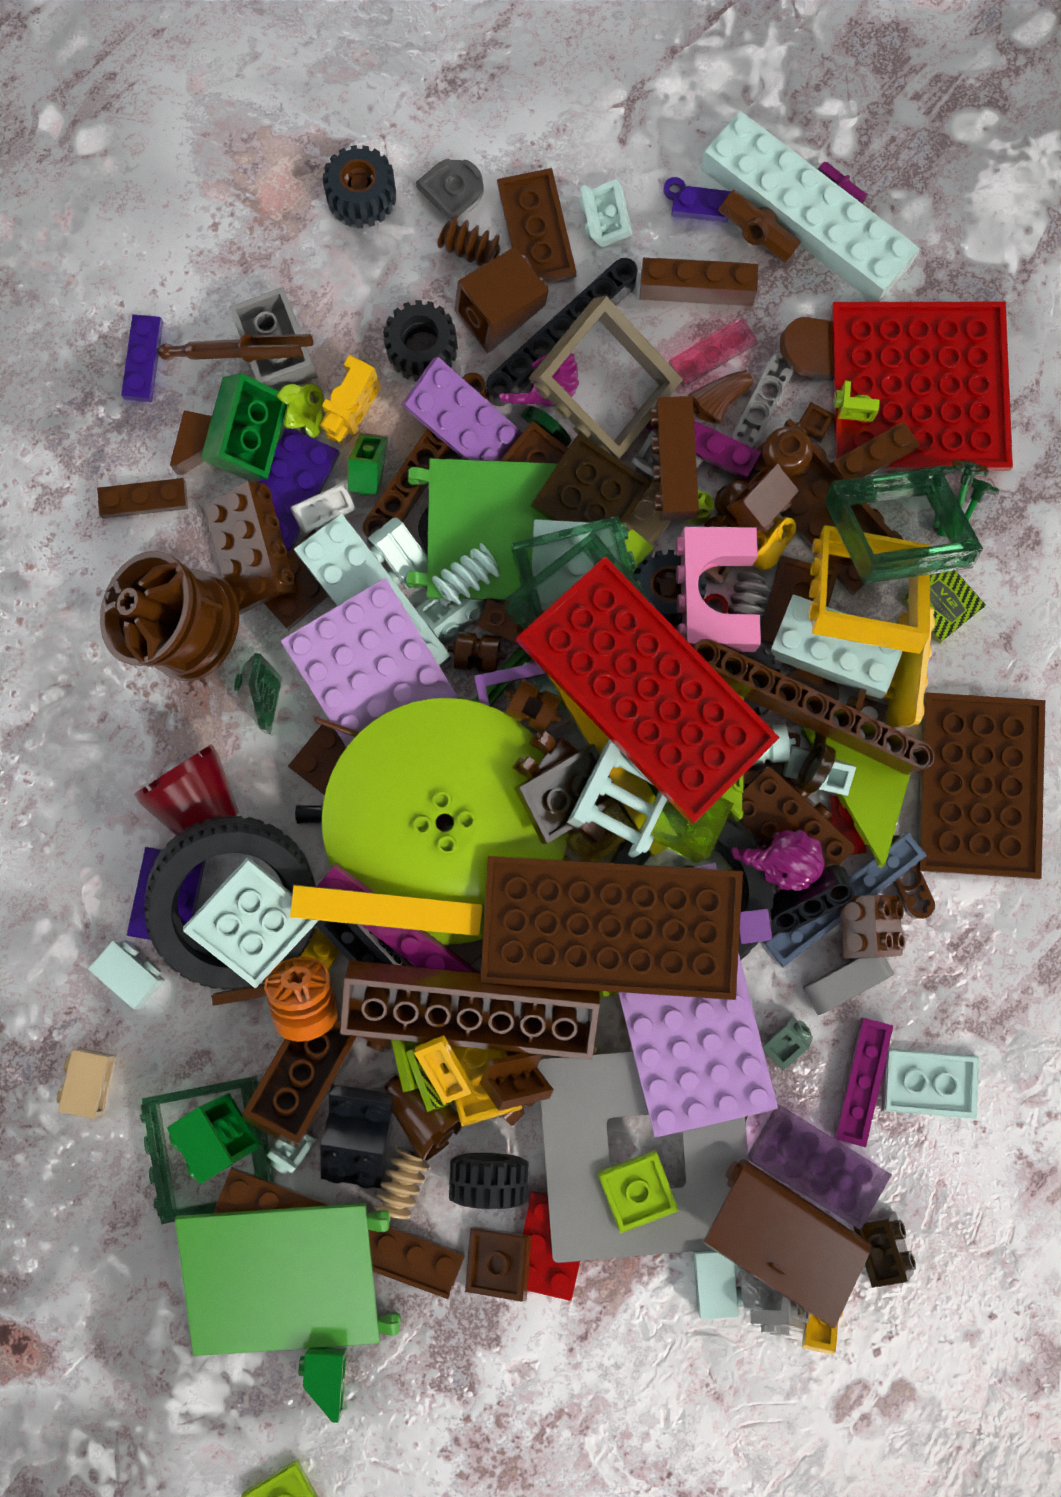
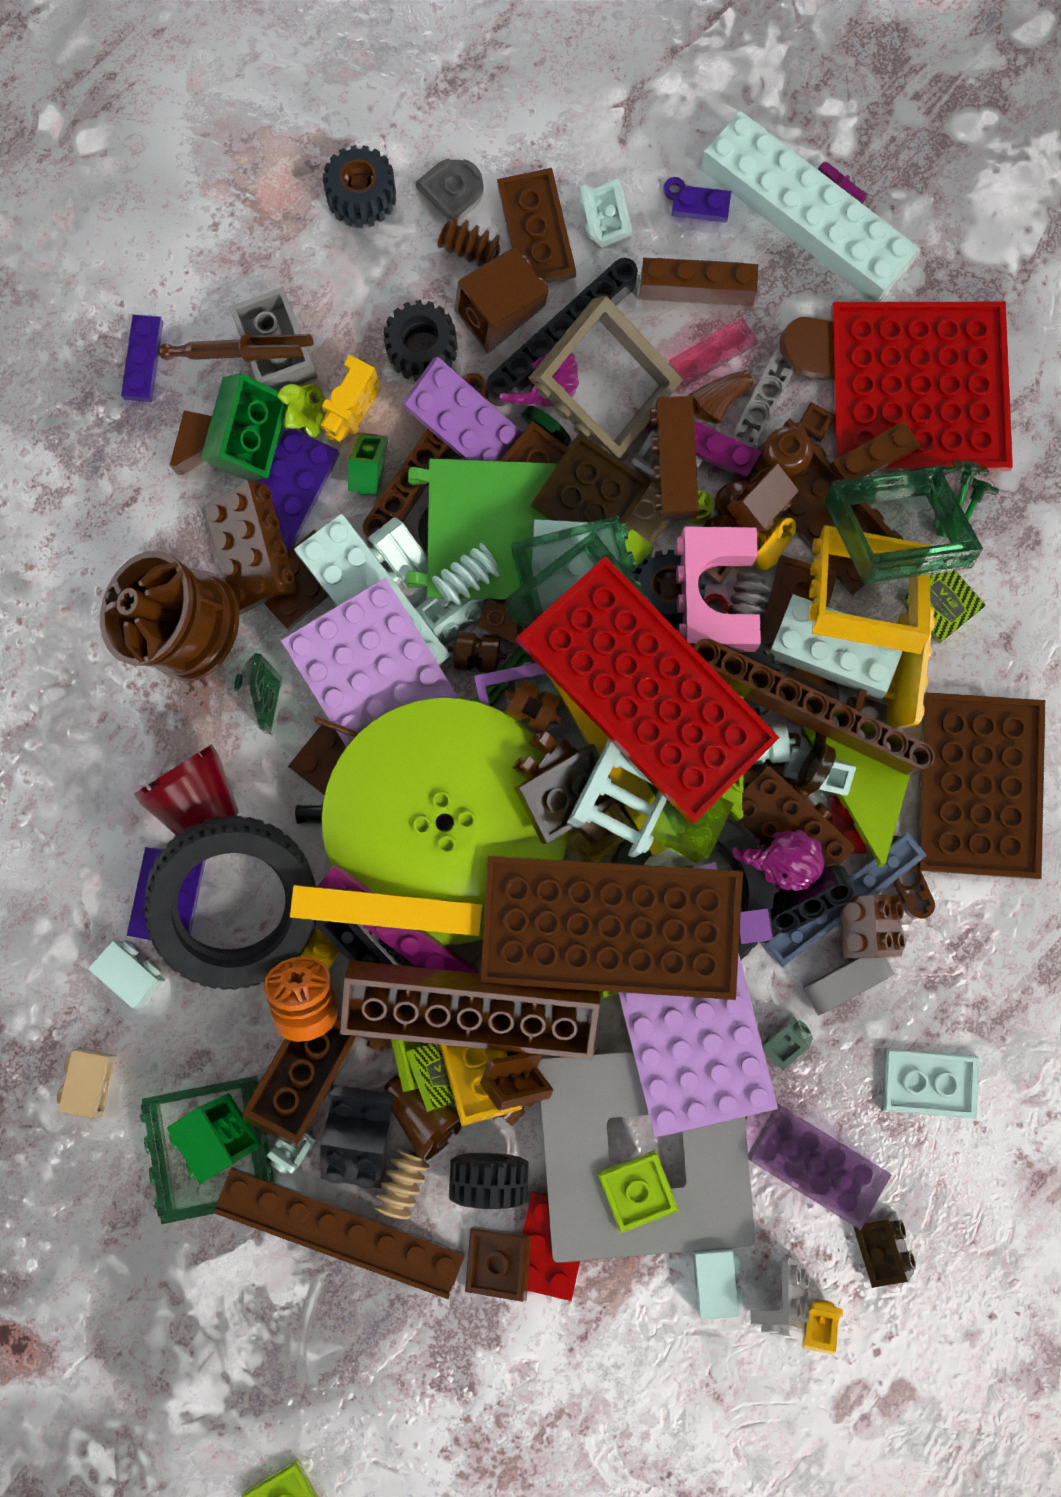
reddish brown plate [97,478,188,519] -> none
bright green flag [175,1203,401,1356] -> none
light aqua plate [183,857,319,988] -> none
reddish brown tile [211,984,266,1006] -> none
white plate [290,483,356,534] -> none
green slope [298,1347,347,1423] -> none
yellow piece [414,1035,473,1104] -> none
reddish brown door [703,1159,871,1328] -> none
reddish brown piece [718,189,801,263] -> none
lime bracket [834,381,880,422] -> none
magenta plate [834,1017,893,1147] -> none

